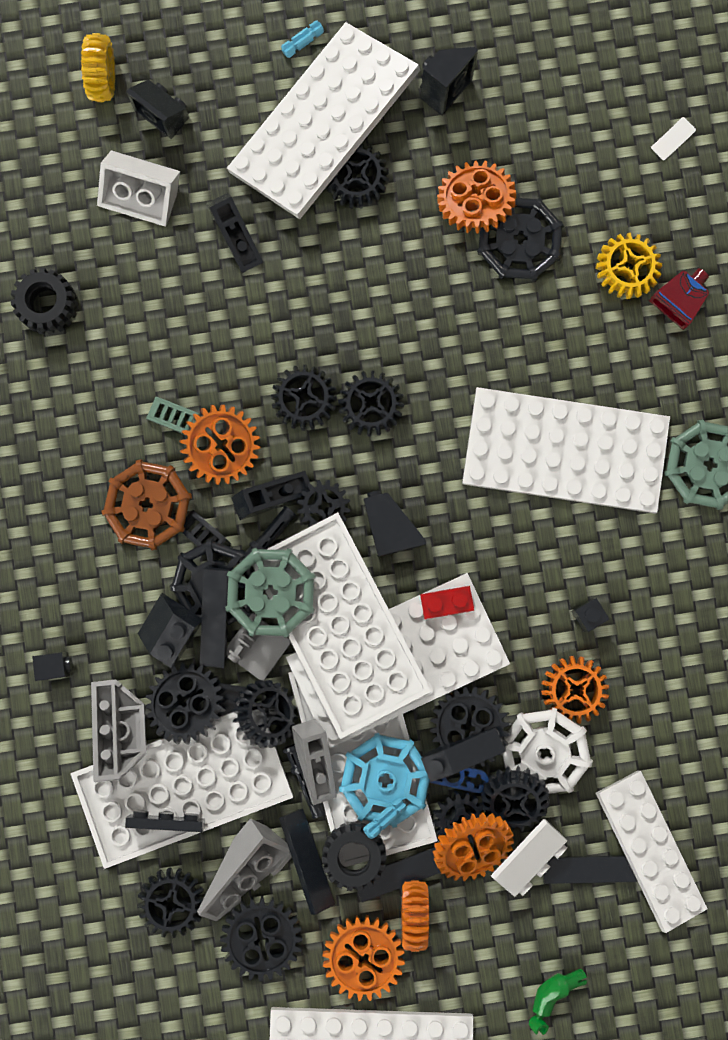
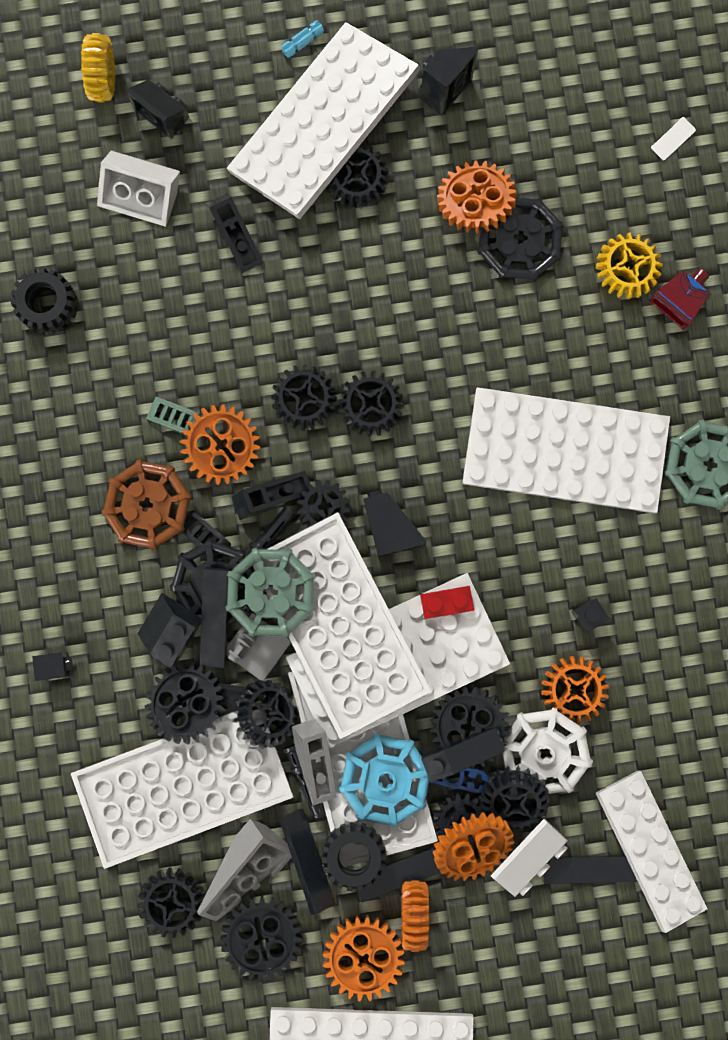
light grey wedge [91,679,147,783] -> none
black plate [125,810,205,832] -> none
medium azure axle [363,798,407,839] -> none
green arm [529,969,587,1035] -> none

